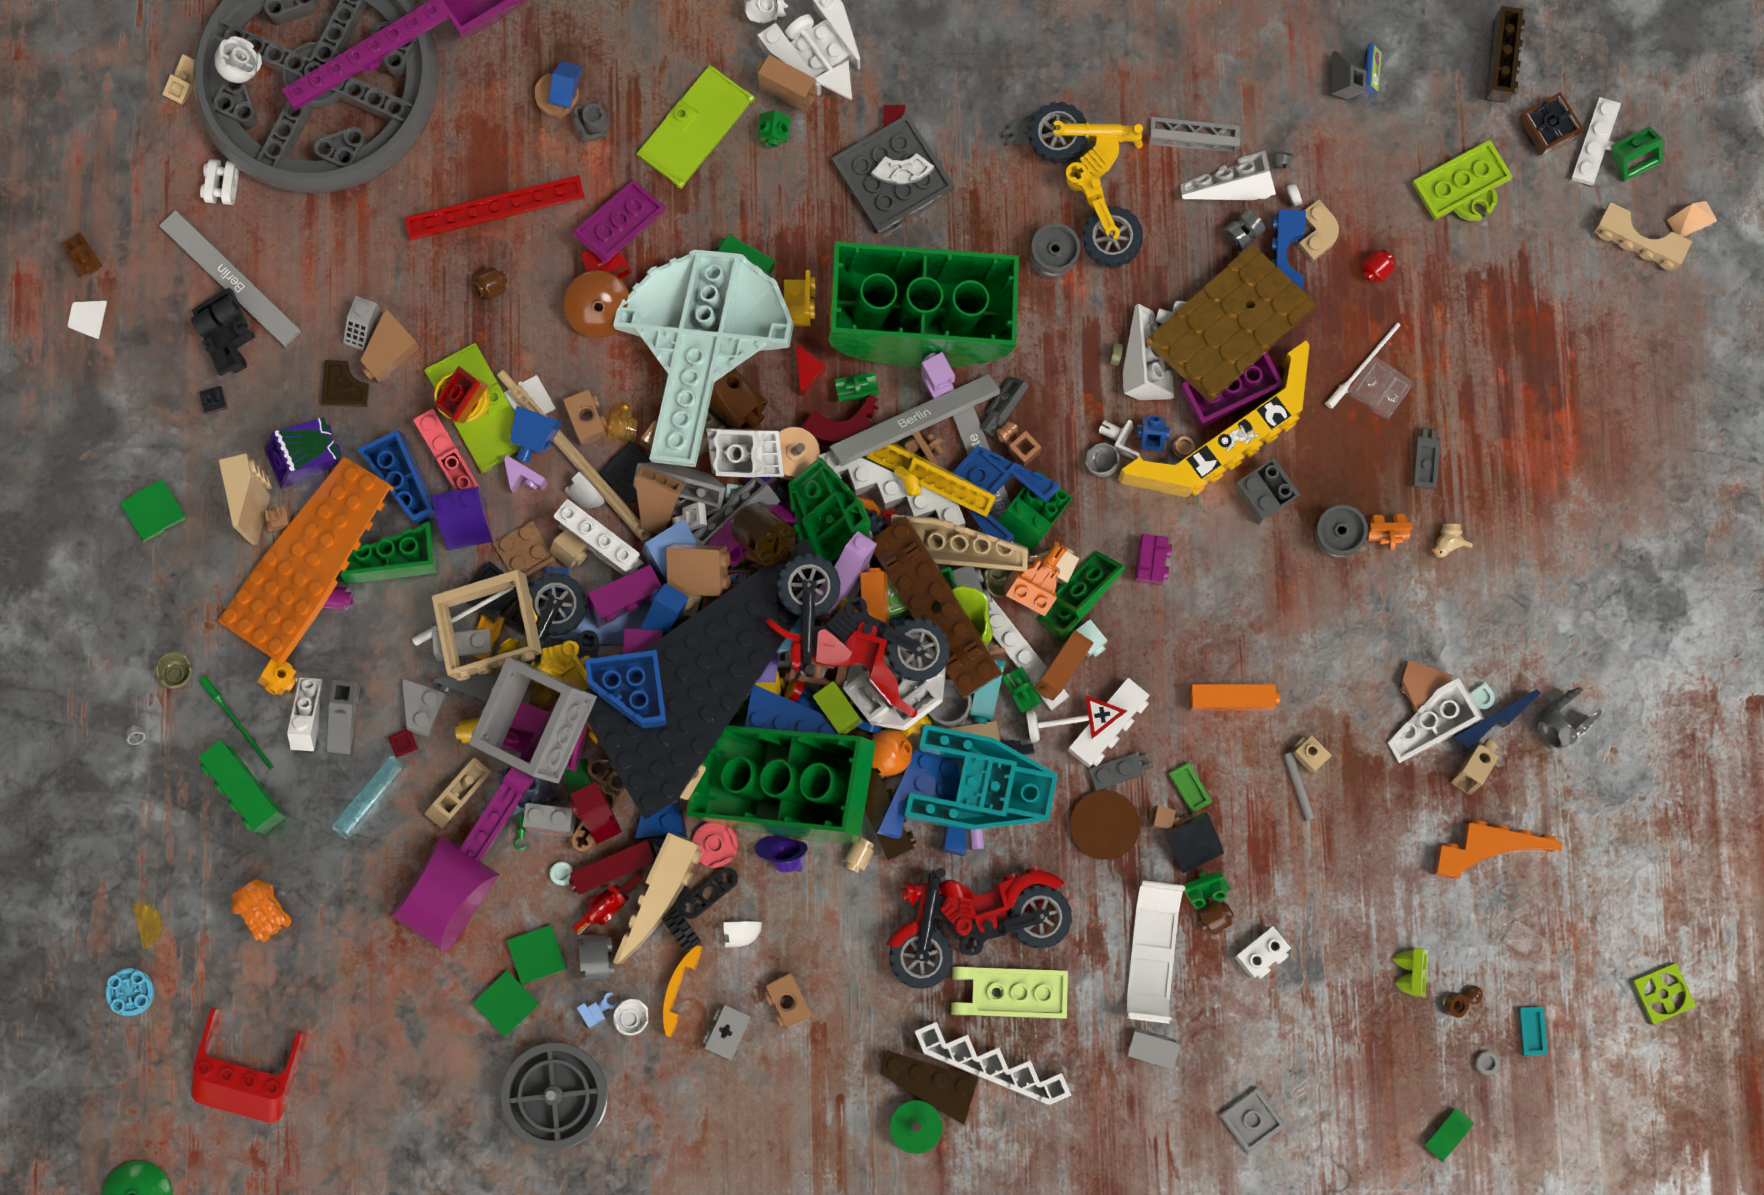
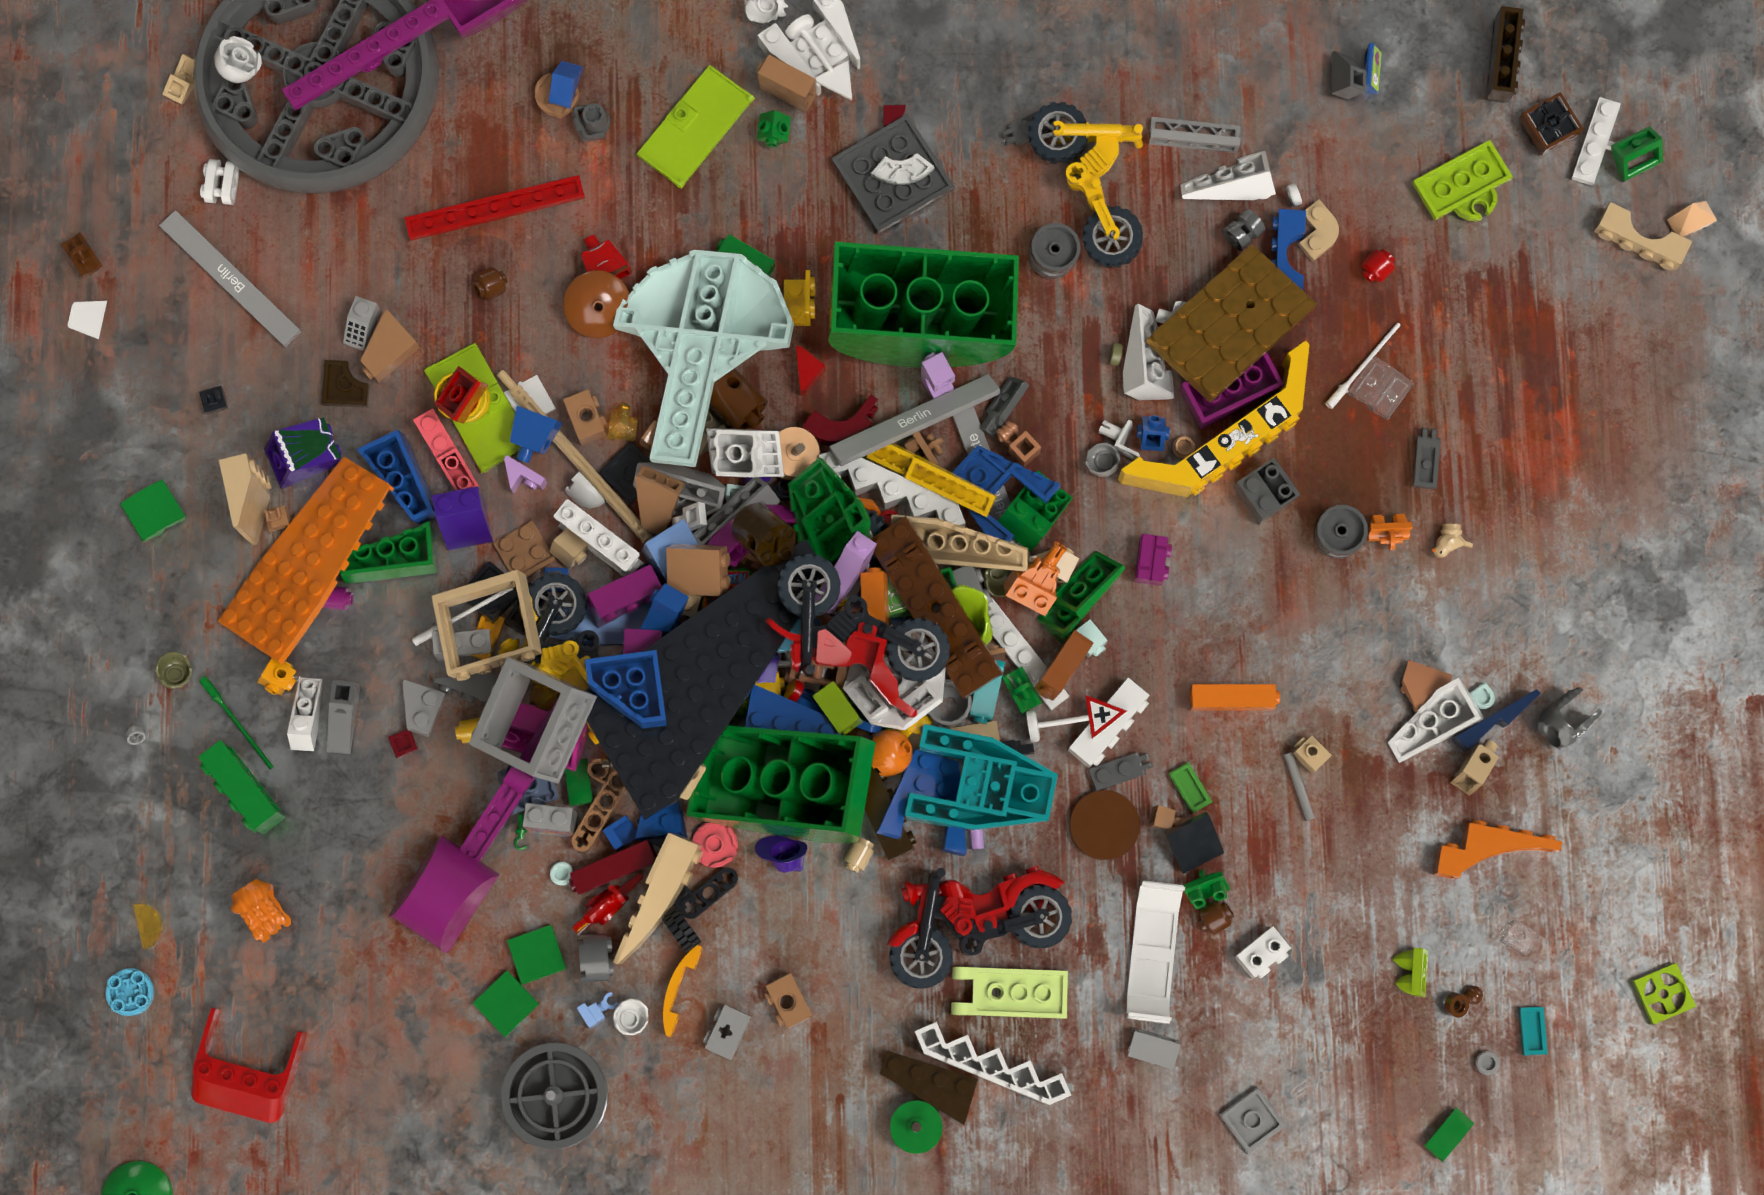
black plate [191,288,255,376] -> none
clear light blue brick [332,755,406,839] -> none
tan slope [425,757,491,829] -> none
dark red wedge [569,782,622,844] -> none
magenta tile [572,180,666,264] -> none
white brick [724,922,762,948] -> none
green hips [835,372,879,403] -> none
yellow arm [894,466,921,497] -> none
dark grey hinge [1275,152,1294,169] -> none
none -> blue panel [603,815,637,852]

